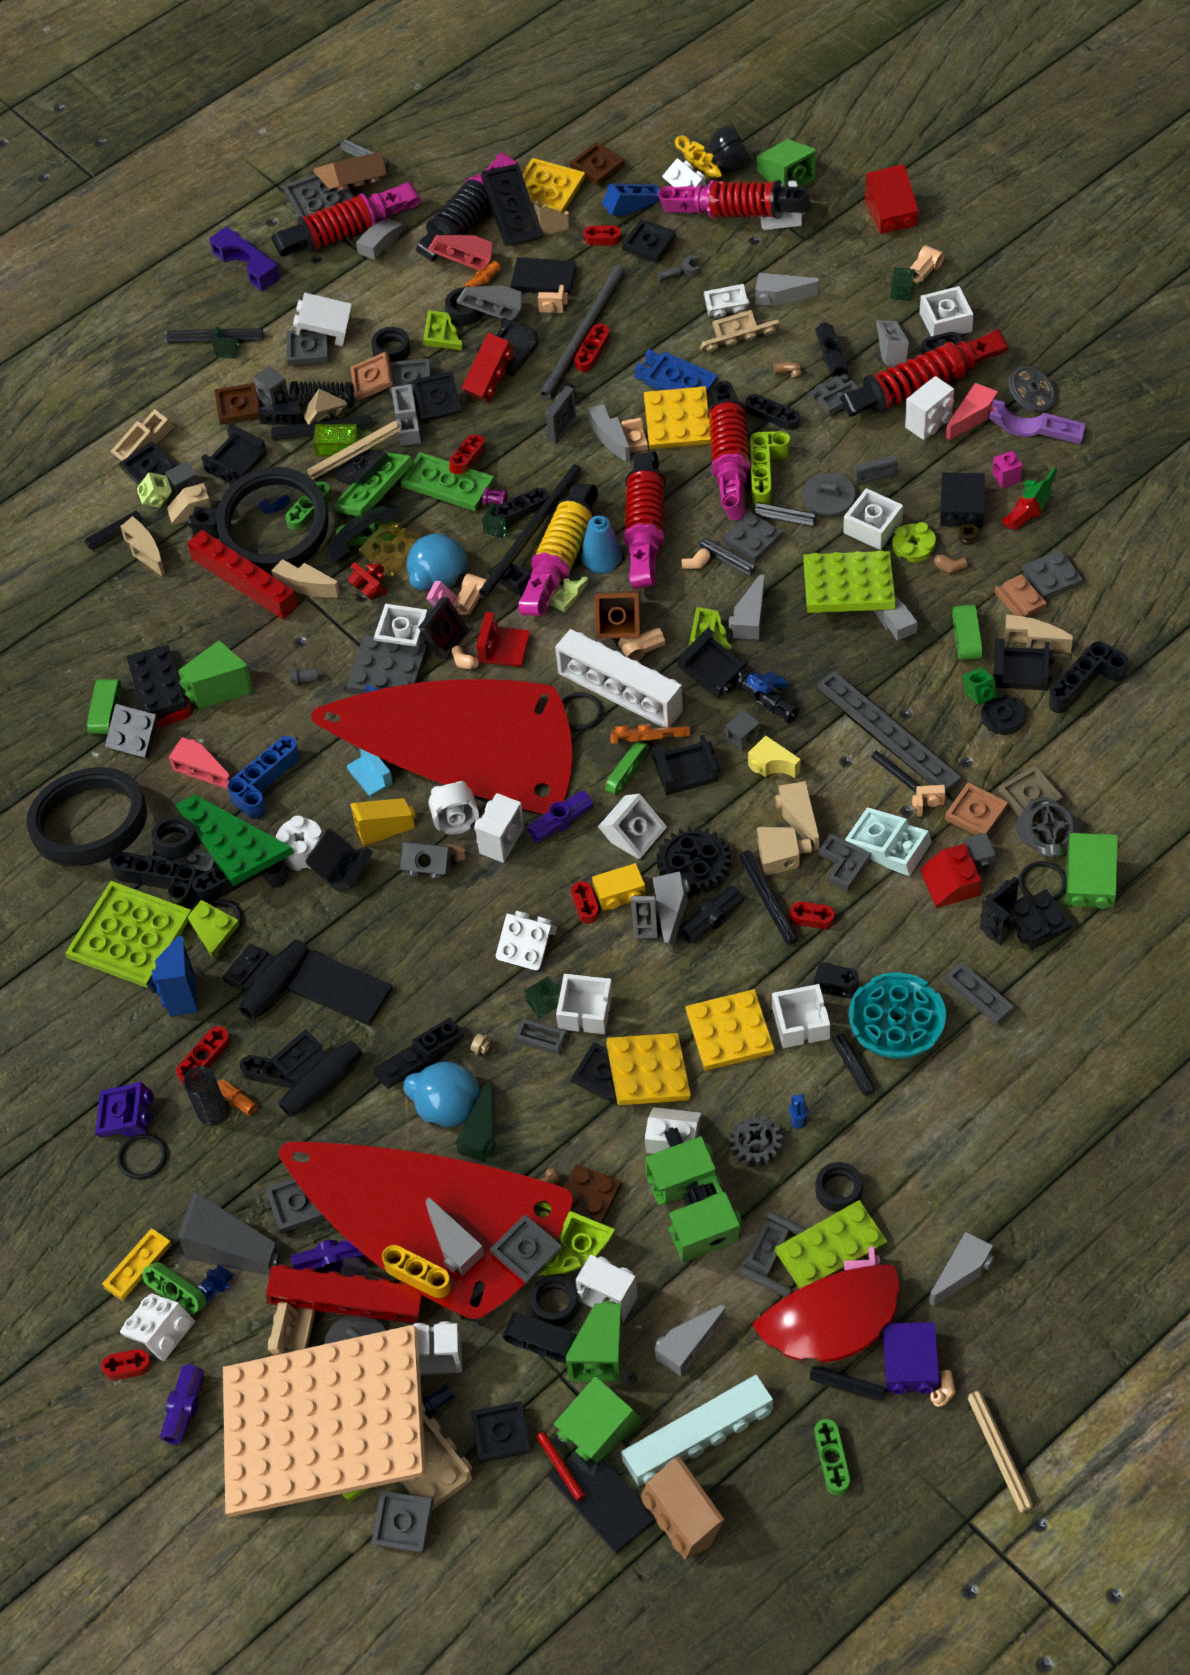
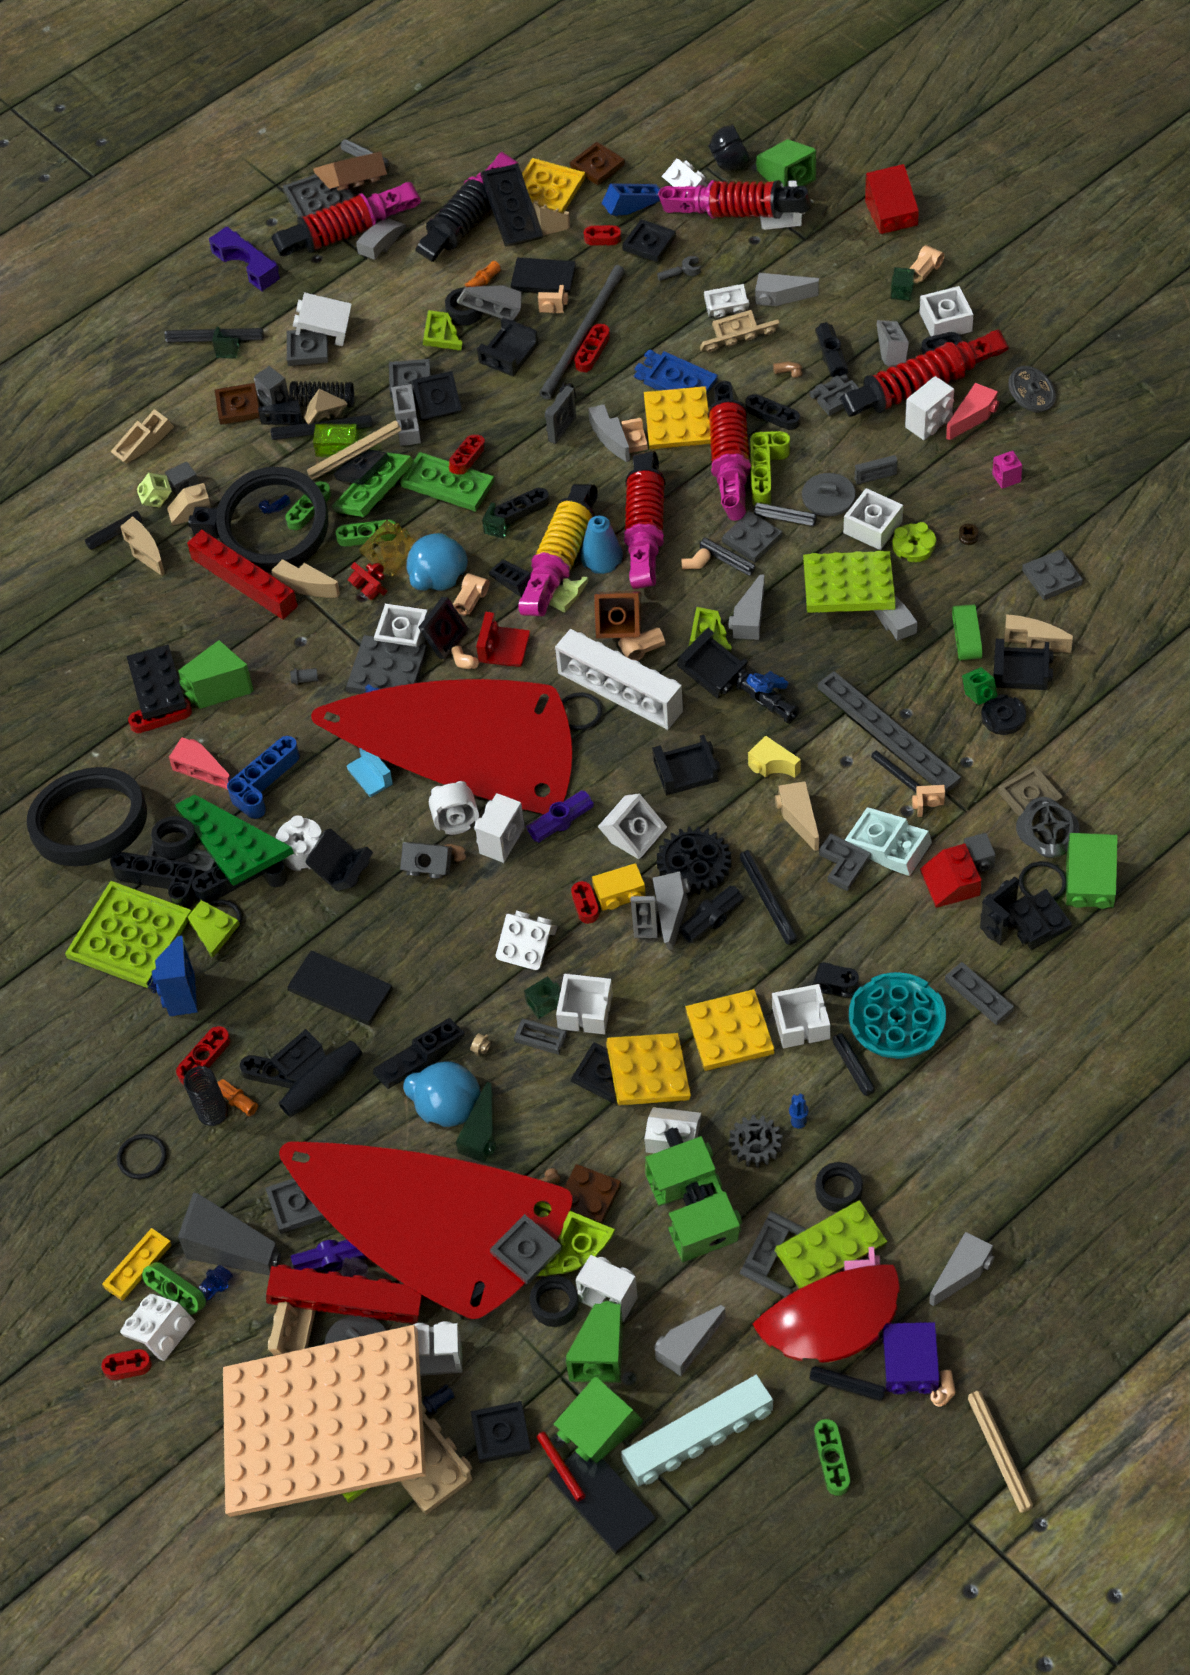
bright green beam [87,679,122,734] -> none
dark purple plate [95,1082,154,1138] -> none
plate [105,704,159,758] -> none
black plate [119,442,177,486] -> none
dark purple piece [160,1364,205,1445] -> none
black panel [201,424,267,484] -> none
black plate [222,939,309,1019] -> none
black slope [325,505,400,563] -> none
nougat plate [350,352,394,401] -> none
yellow slope [350,798,416,847] -> none
black tyre [371,327,410,362] -> none
dark grey plate [371,1490,434,1553] -> none
yellow beam [382,1245,451,1298] -> none
light grey slope [425,1198,484,1276] -> none
bright pink bracket [426,581,457,609] -> none
coral slope [428,235,492,270] -> none
red brick [461,333,515,403] -> none
black piece [479,464,581,597] -> none
magenta bush [483,487,508,506] -> none
black beam [502,1313,577,1364] -> none
bright green beam [605,741,649,796] -> none
orange wing [610,724,690,744] -> none
medium nougat slope [640,1456,724,1560] -> none
yellow animal [675,135,722,180] -> none
dark grey brick [725,710,760,751] -> none
tan torso [757,827,812,876] -> none
red beam [790,902,834,929] -> none
medium nougat arm [934,554,967,573] -> none
black brick [940,472,985,527] -> none
nougat plate [944,783,1008,836] -> none
medium lavender piece [989,399,1085,445] -> none
nougat plate [994,574,1046,617] -> none
animal [1002,467,1058,530] -> none
black beam [1049,641,1128,713] -> none

